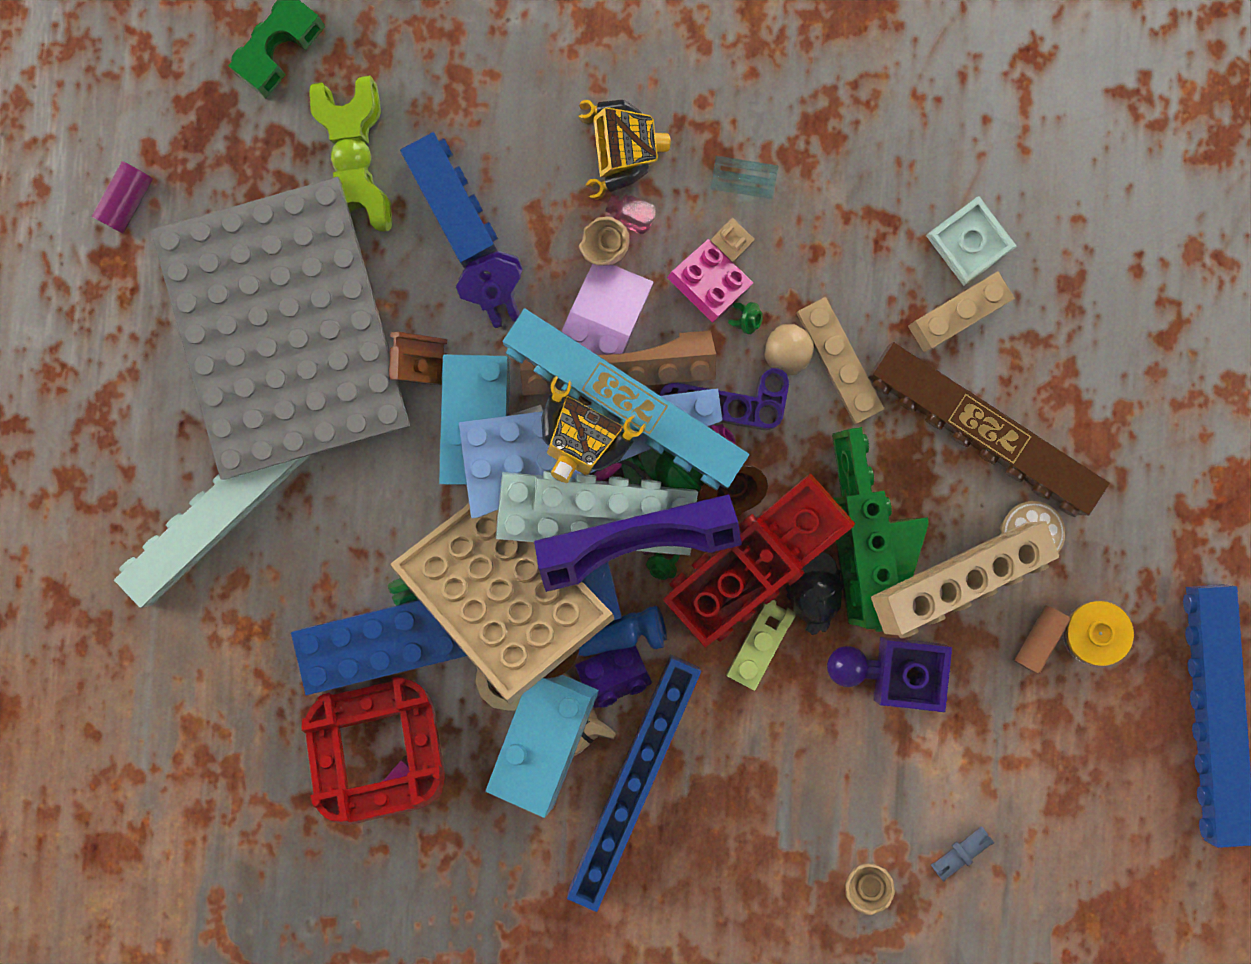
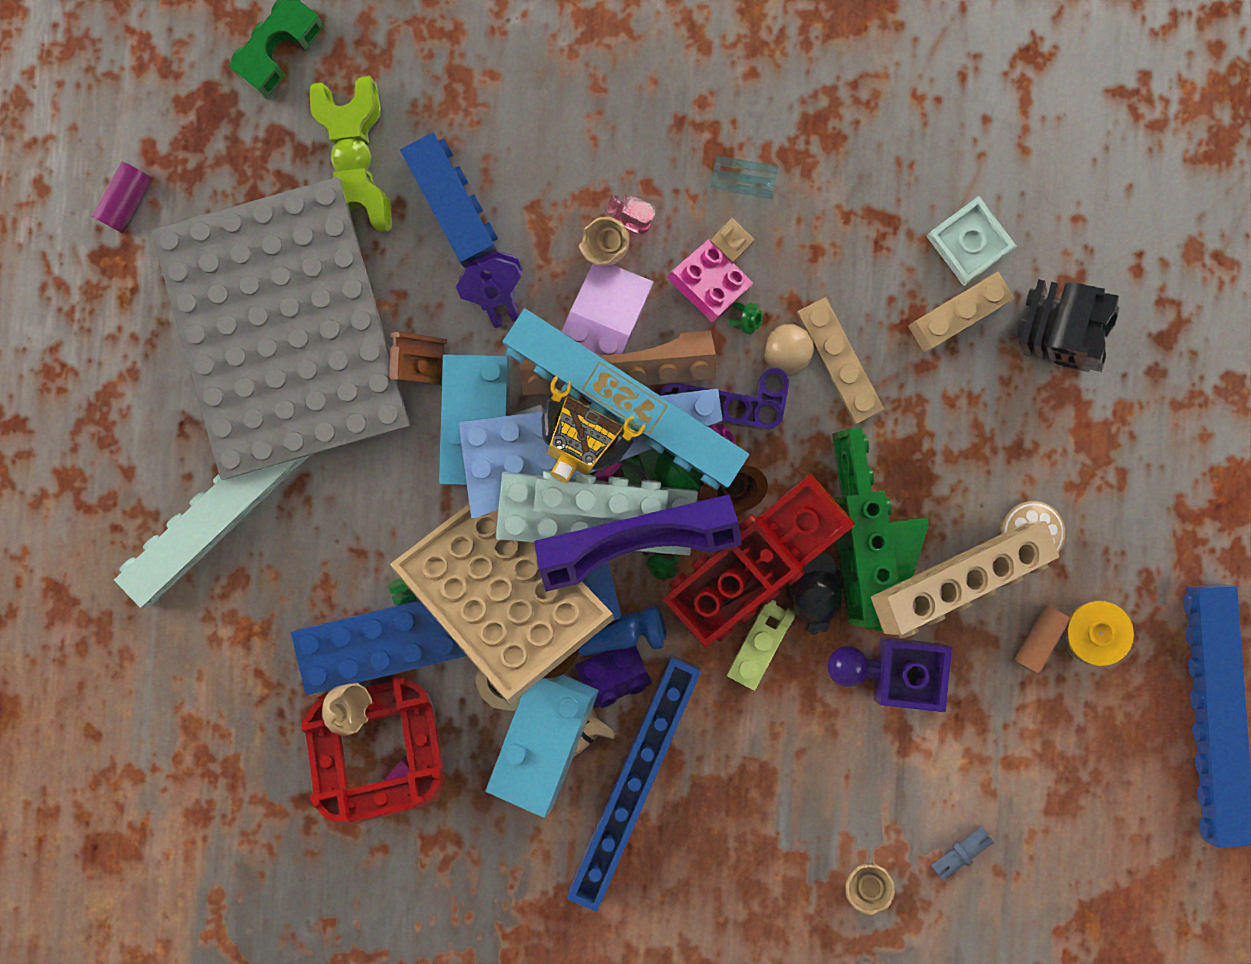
torso [579,100,671,200] -> none
reddish brown brick [868,342,1110,517] -> none
none -> tan hair [322,683,372,736]
none -> black piece [1017,279,1119,372]

